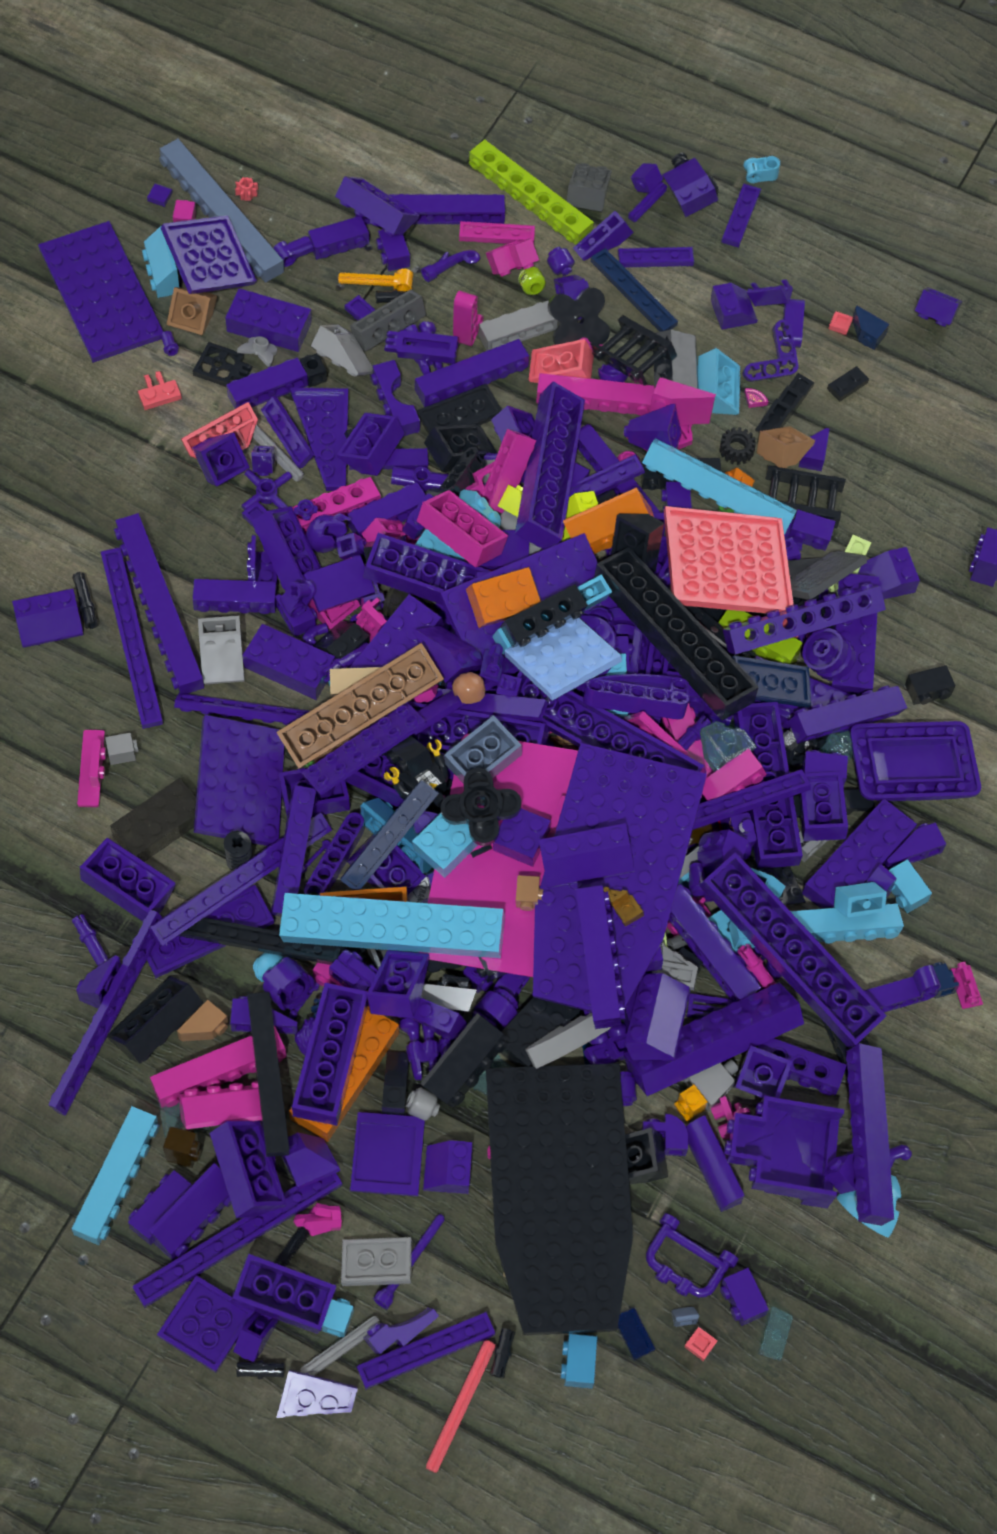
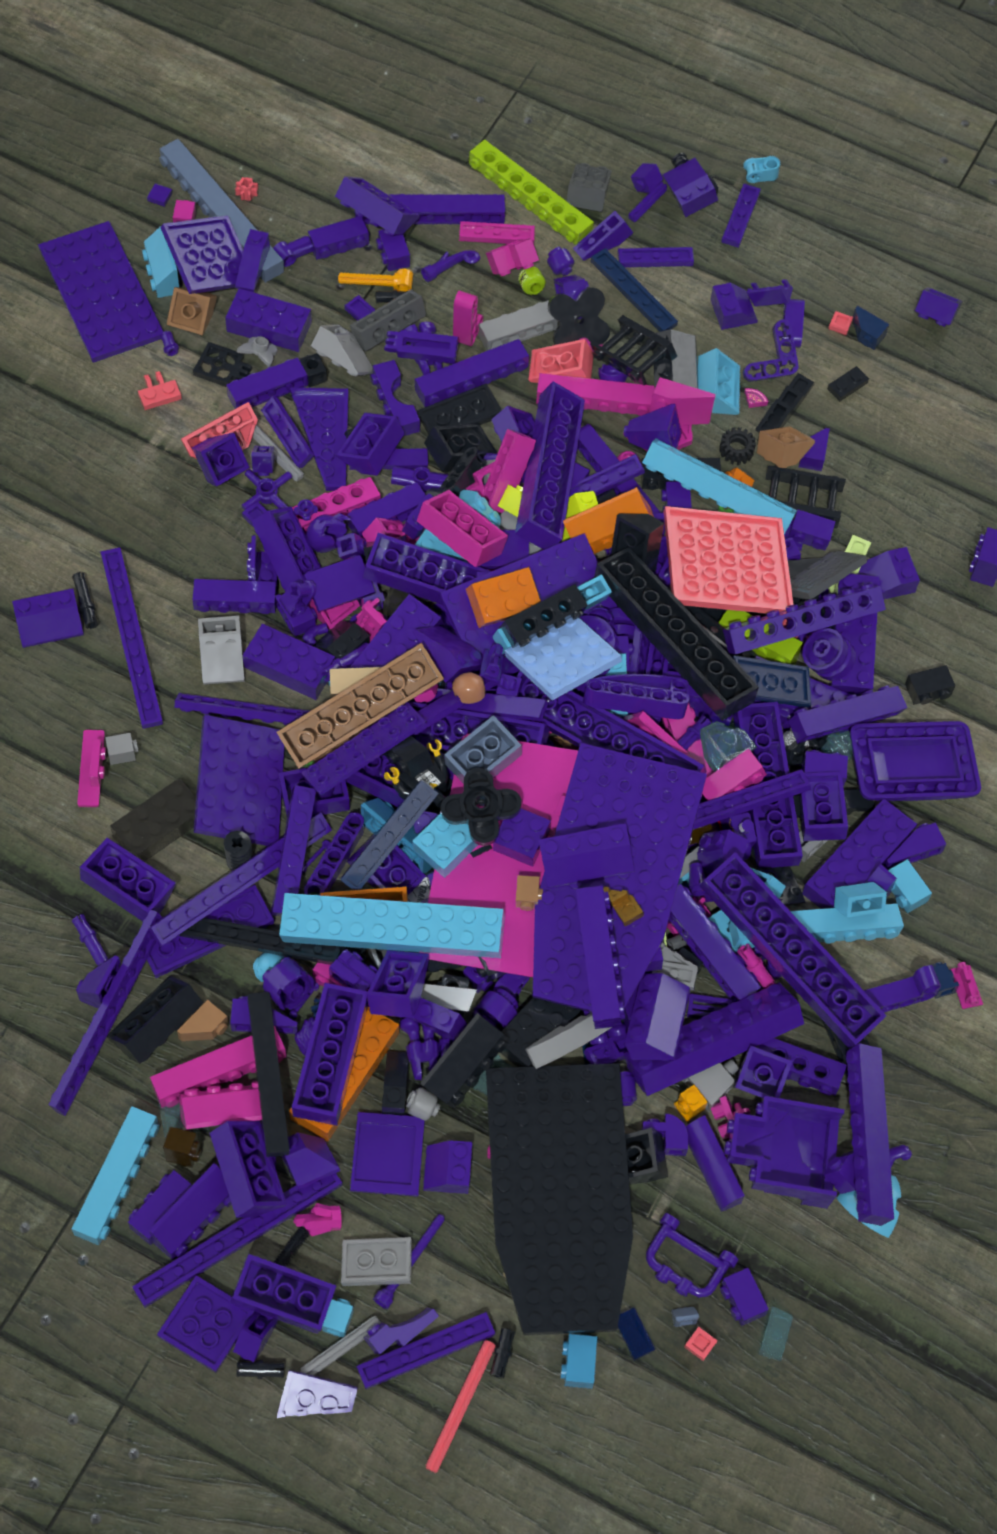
dark purple brick [114,513,204,694] -> none
none -> dark purple slope [235,229,270,292]

